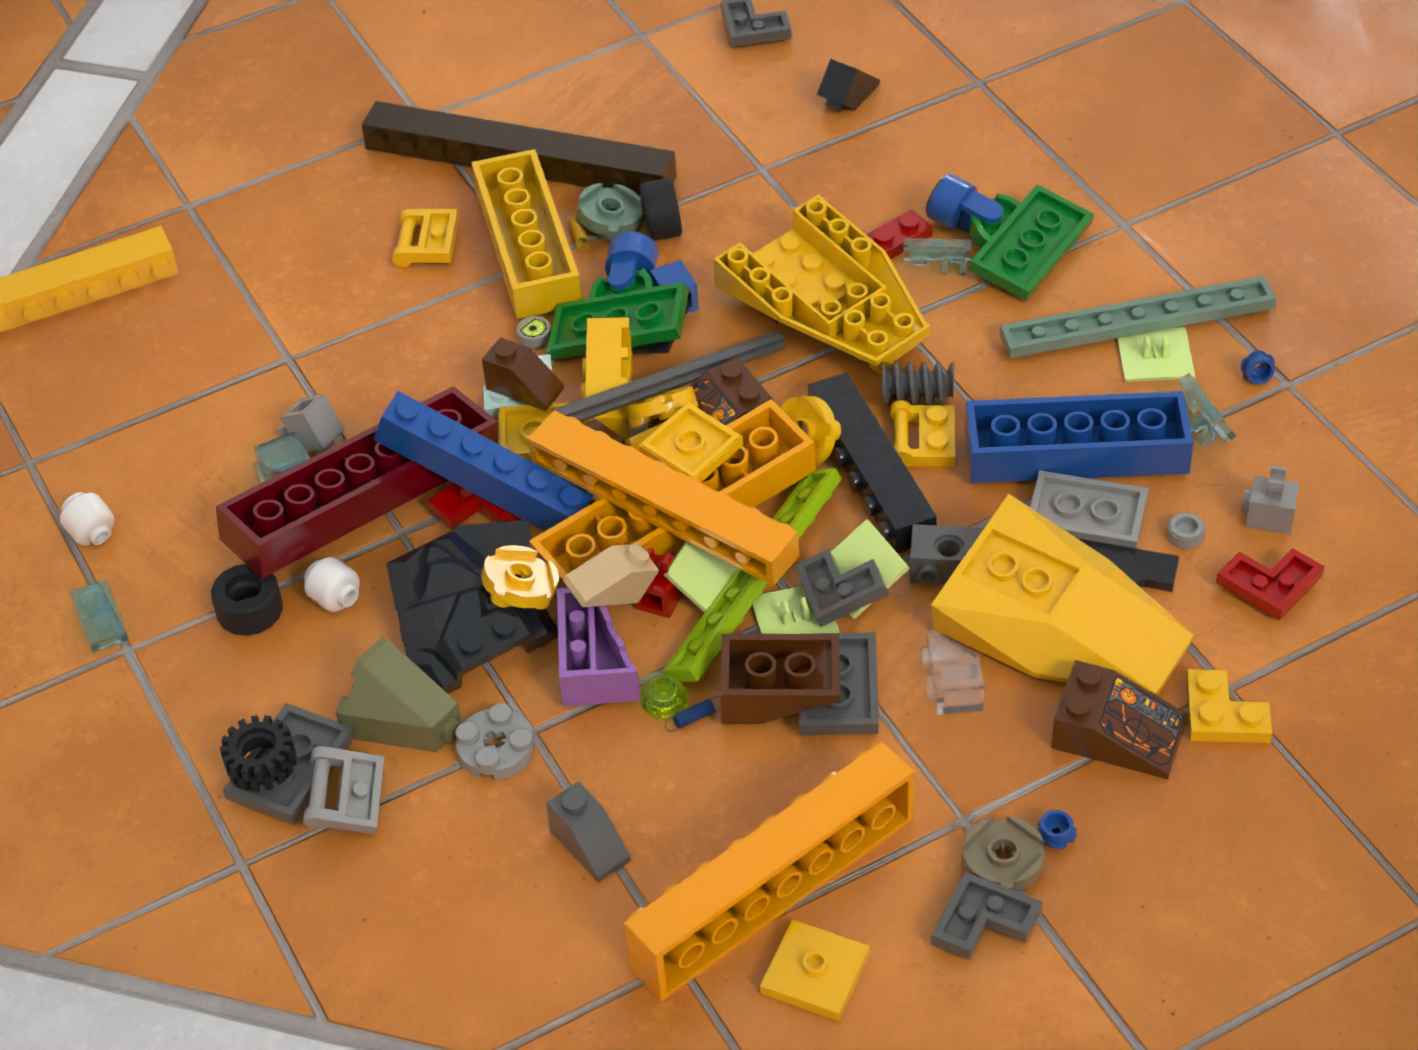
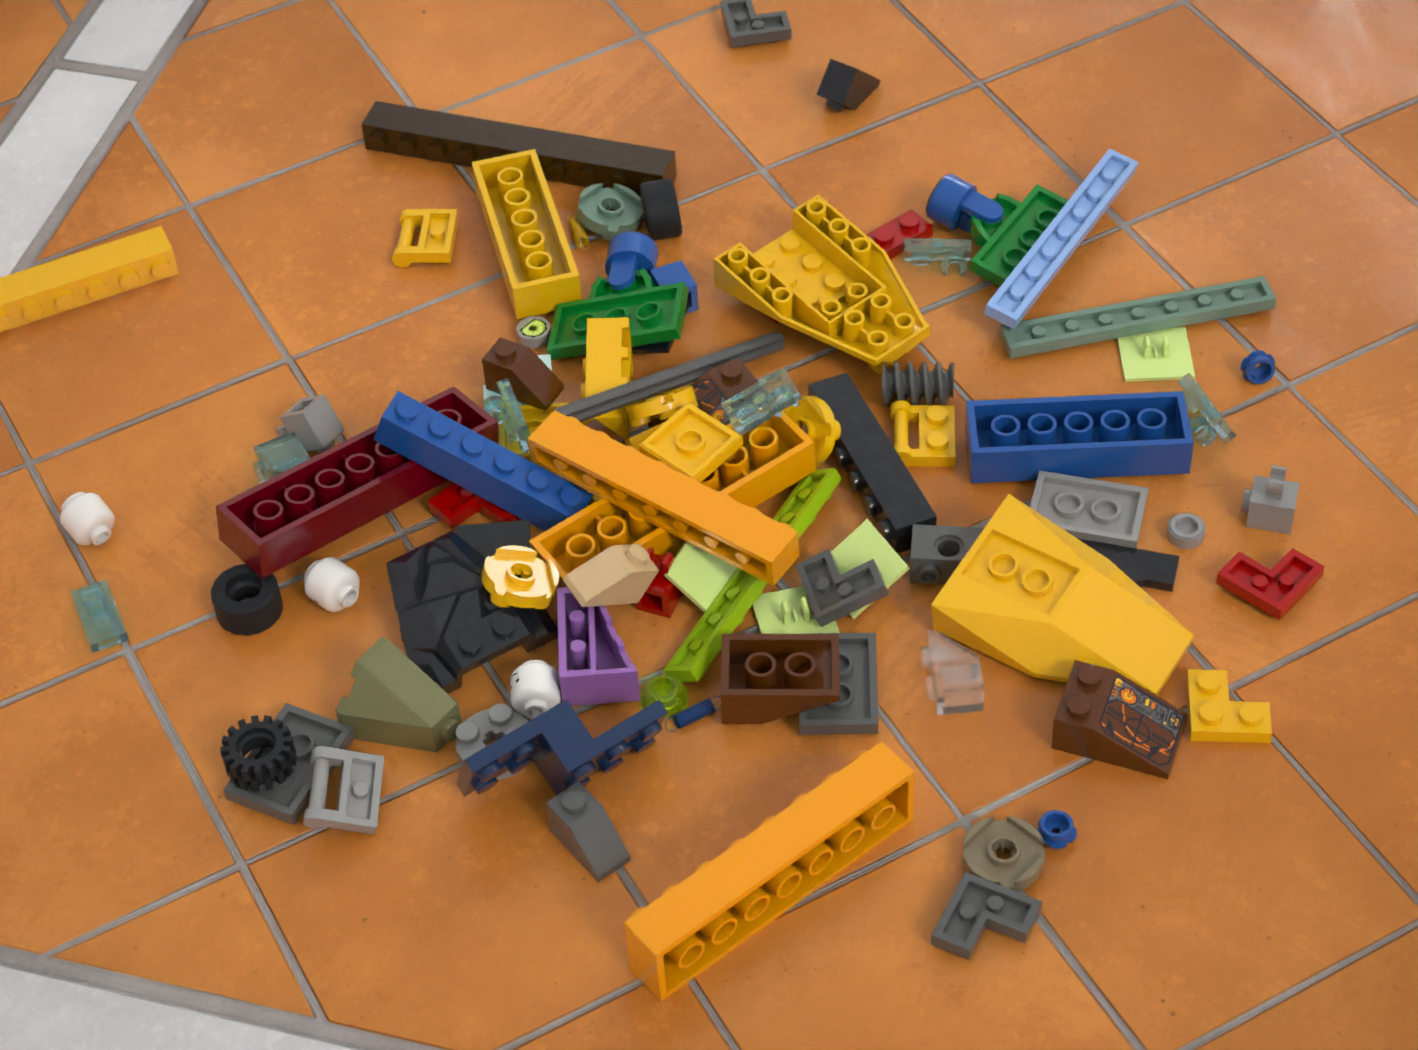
yellow plate [760,919,870,1022] -> none
none -> dark blue bracket [456,699,668,797]
none -> clear light blue plate [483,378,531,454]
none -> white head [510,660,561,719]
none -> clear light blue plate [721,367,802,435]
none -> light blue plate [984,148,1139,329]

